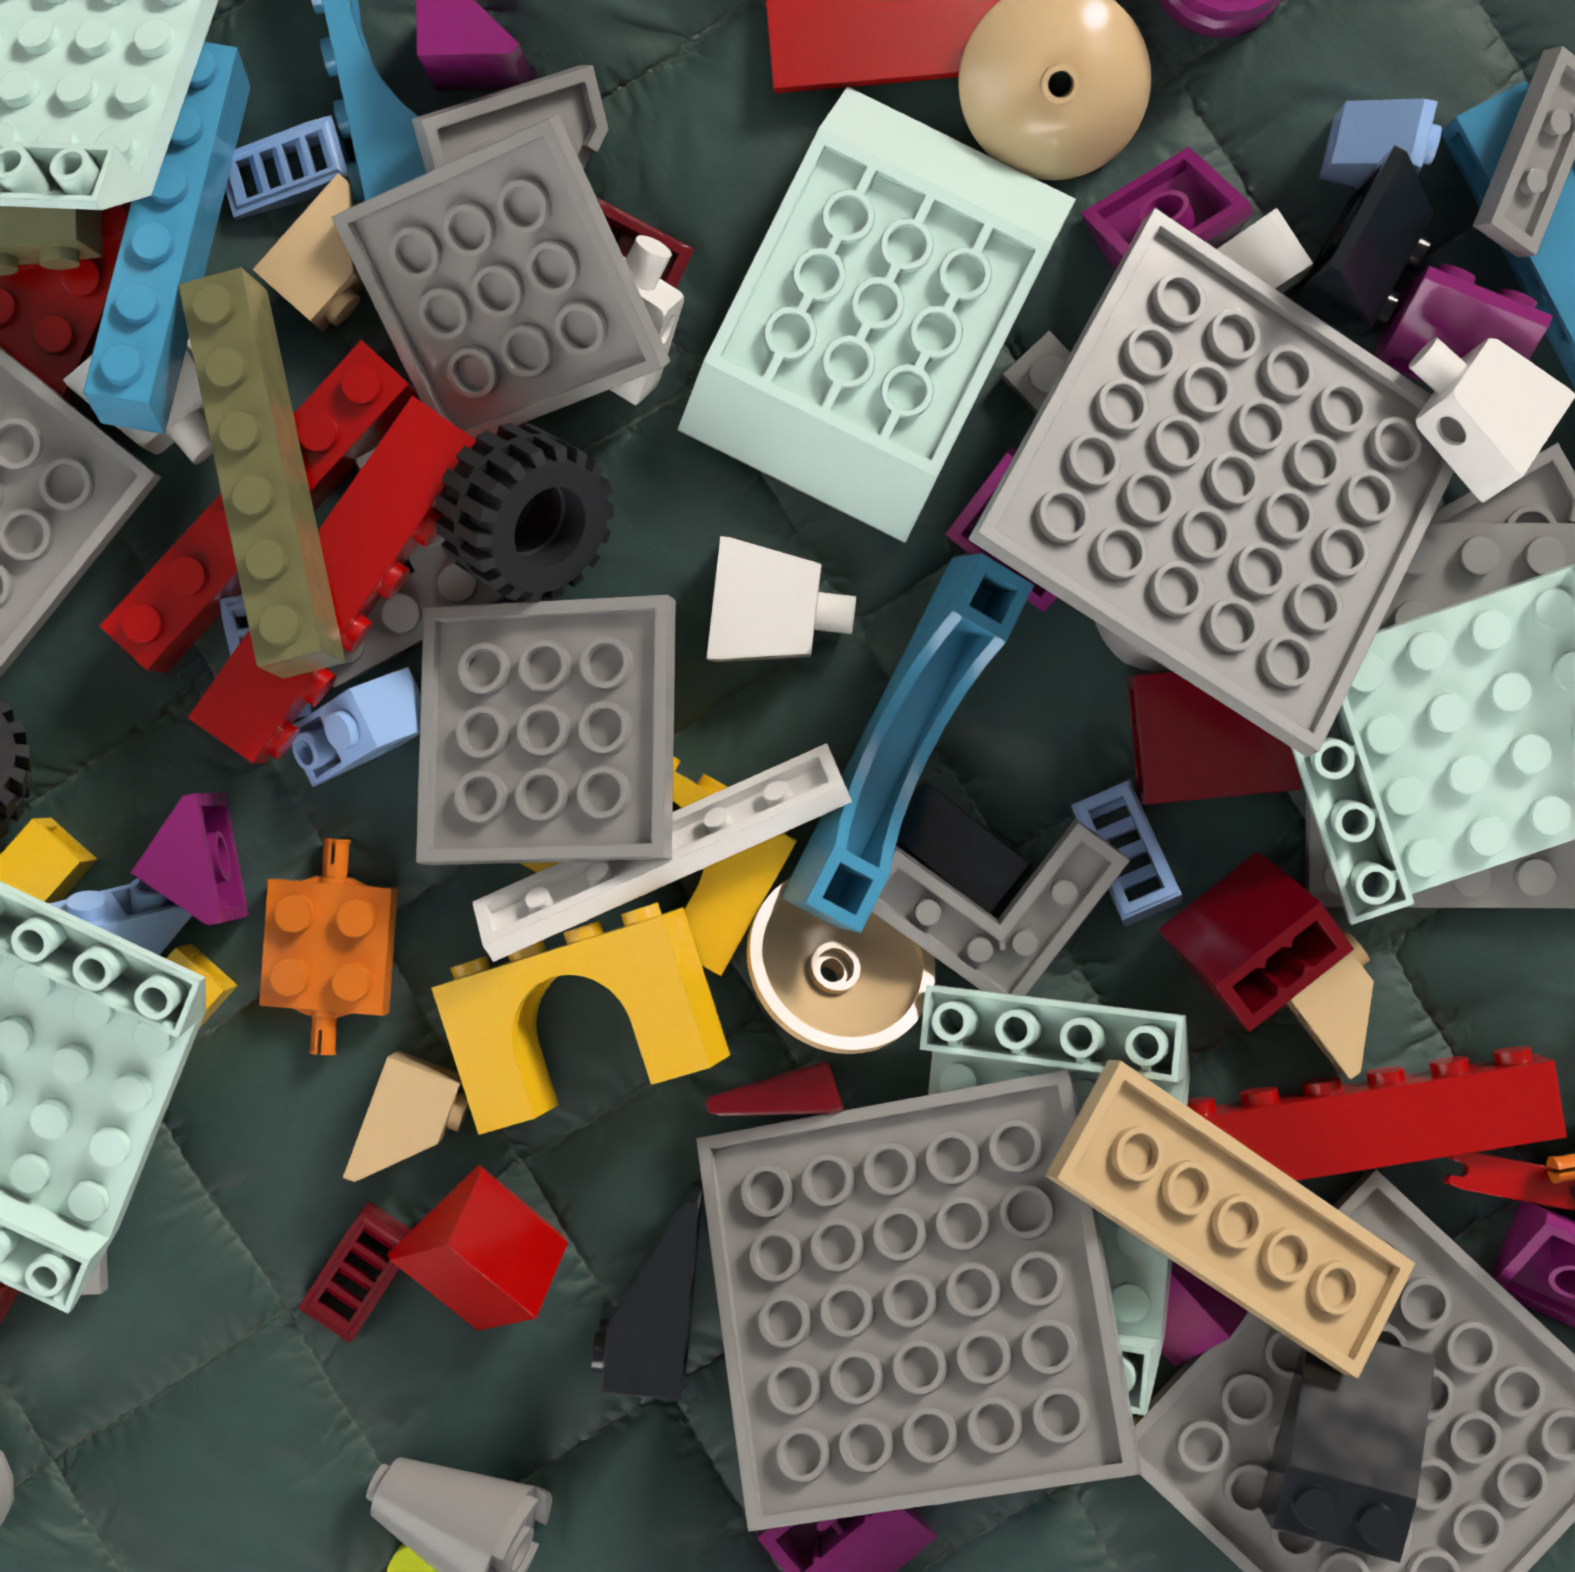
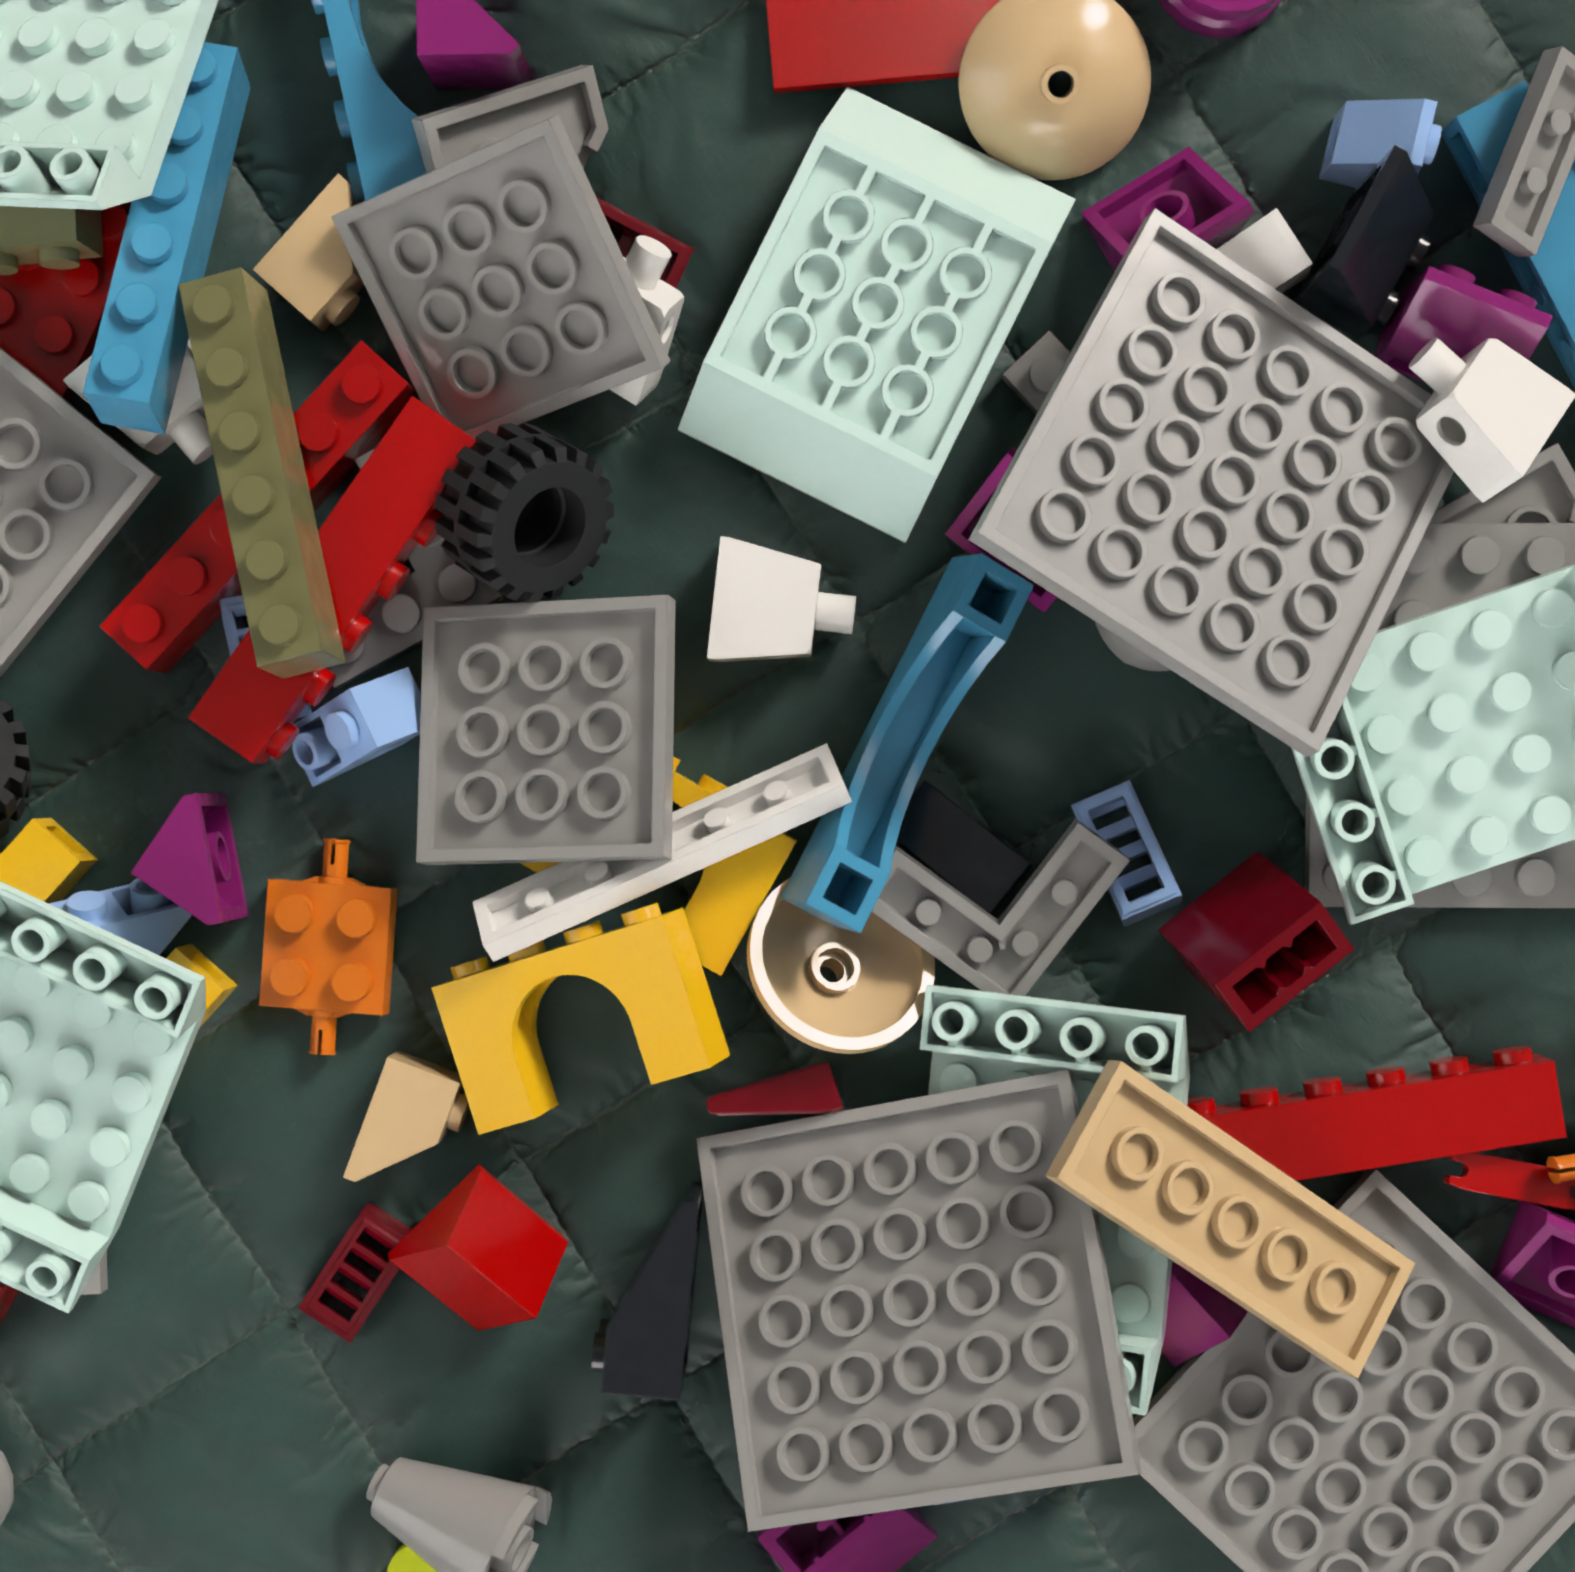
light blue slope [226,115,350,220] -> none
dark red brick [1126,672,1301,804] -> none
black slope [1259,1340,1436,1563] -> none
tan slope [1286,930,1374,1080] -> none

